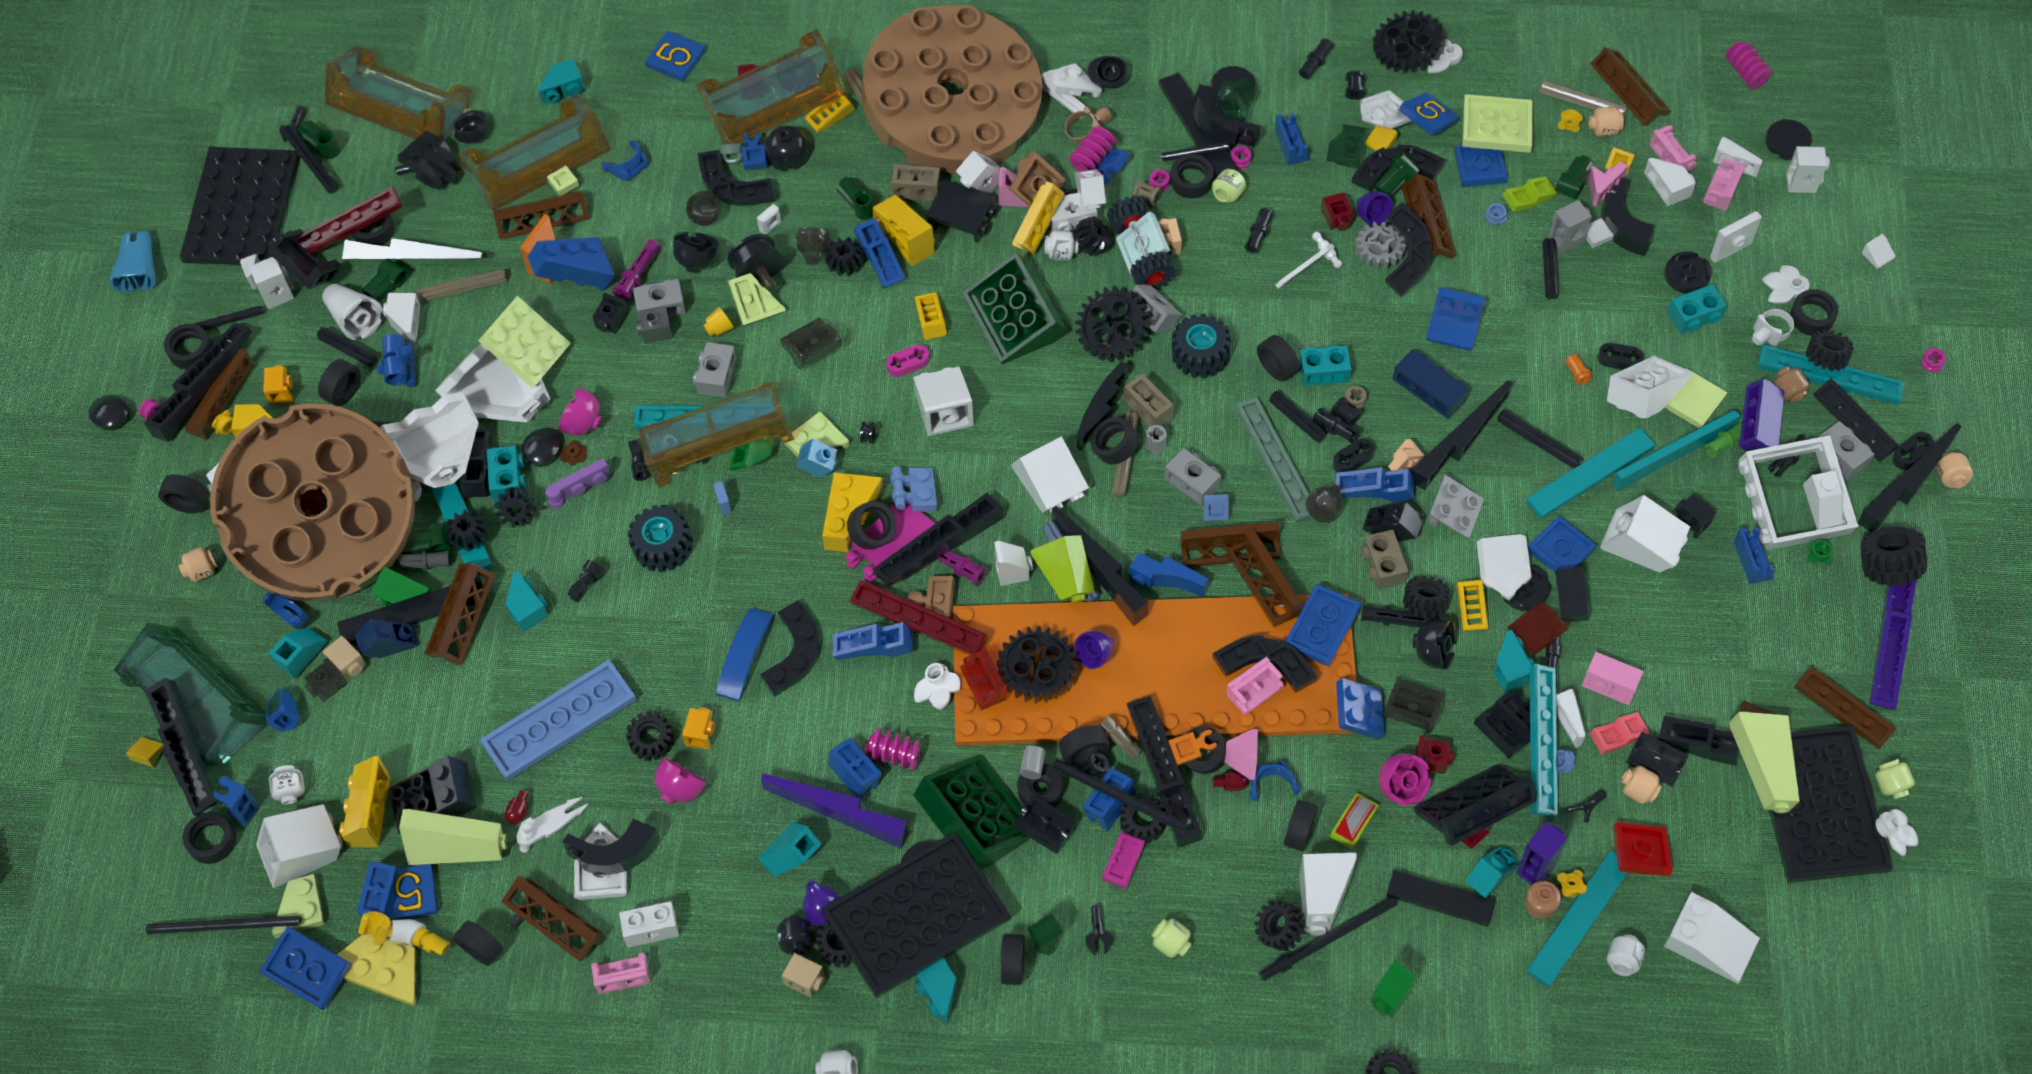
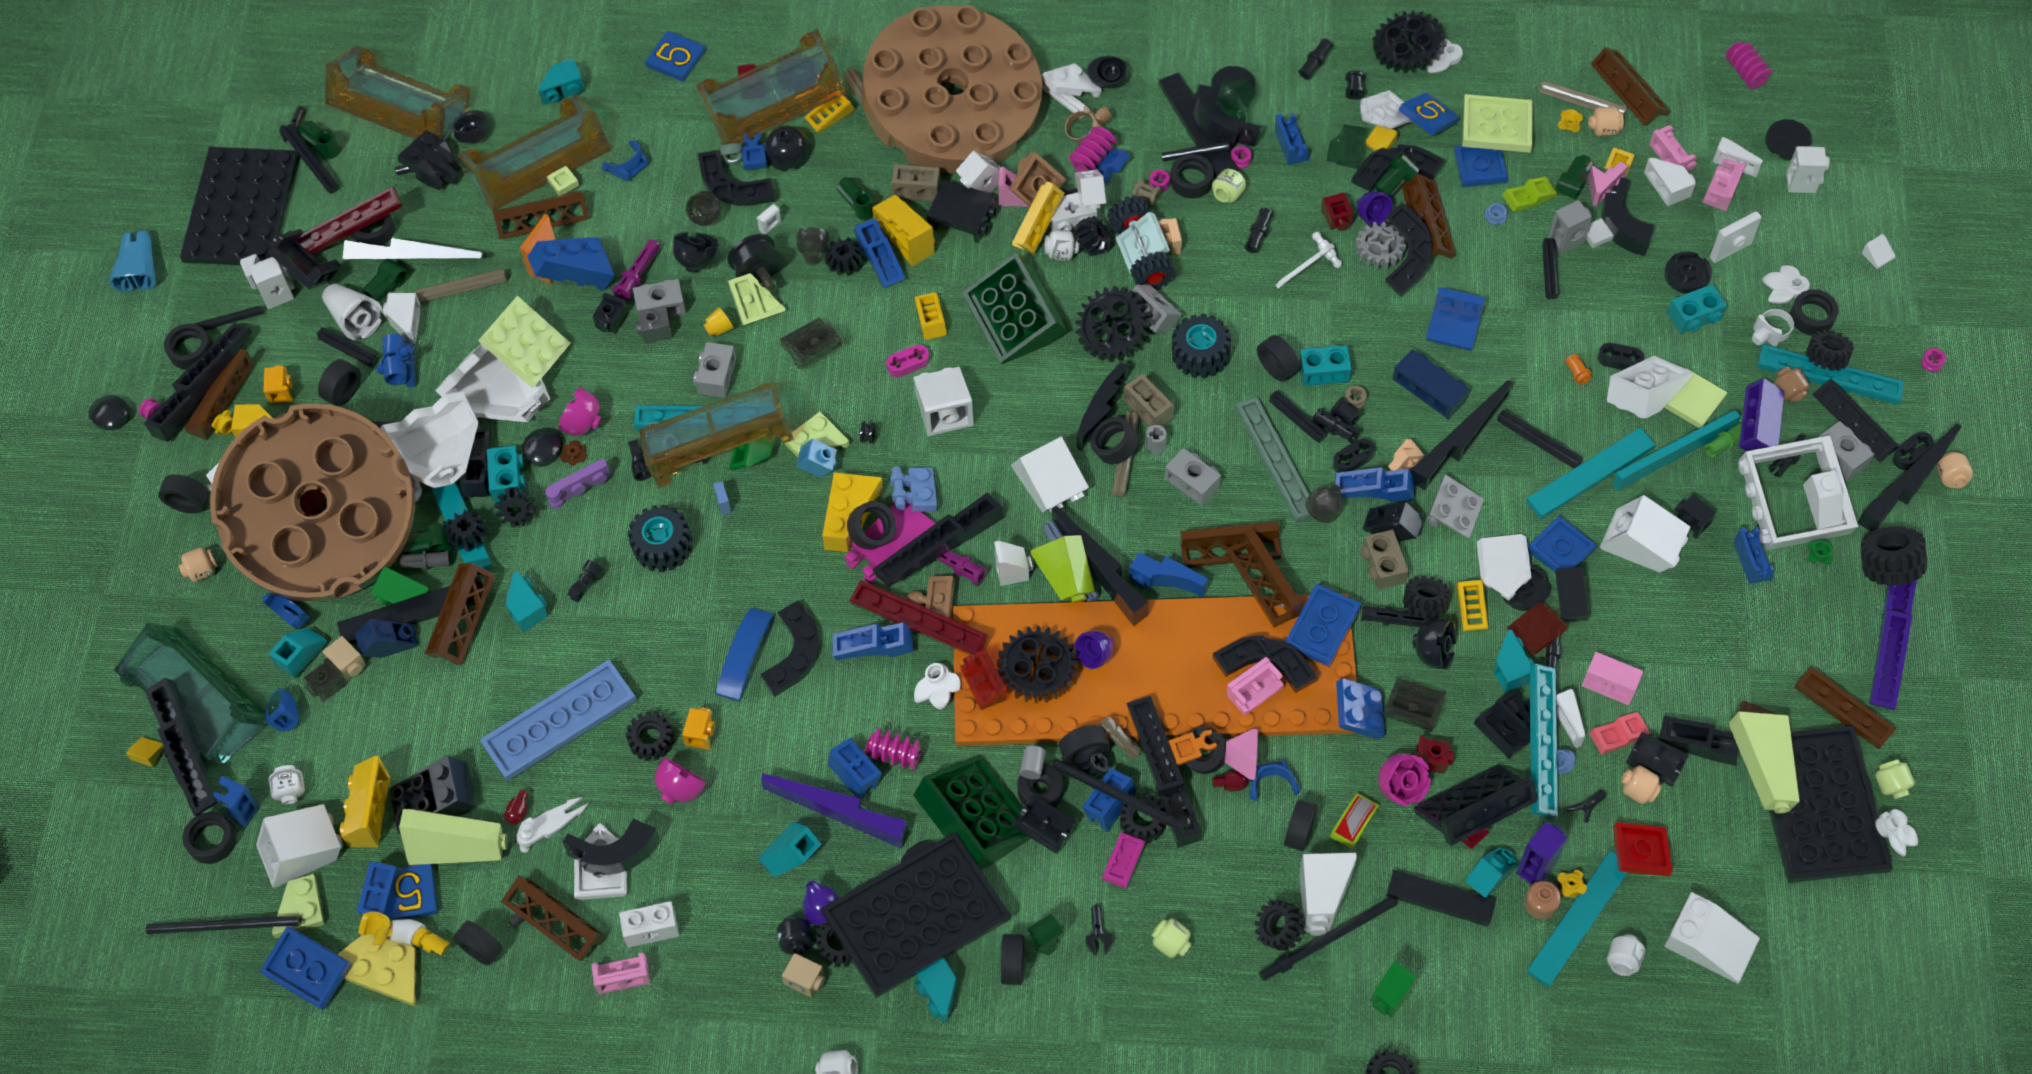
medium blue tile [1203,494,1229,521] -> none

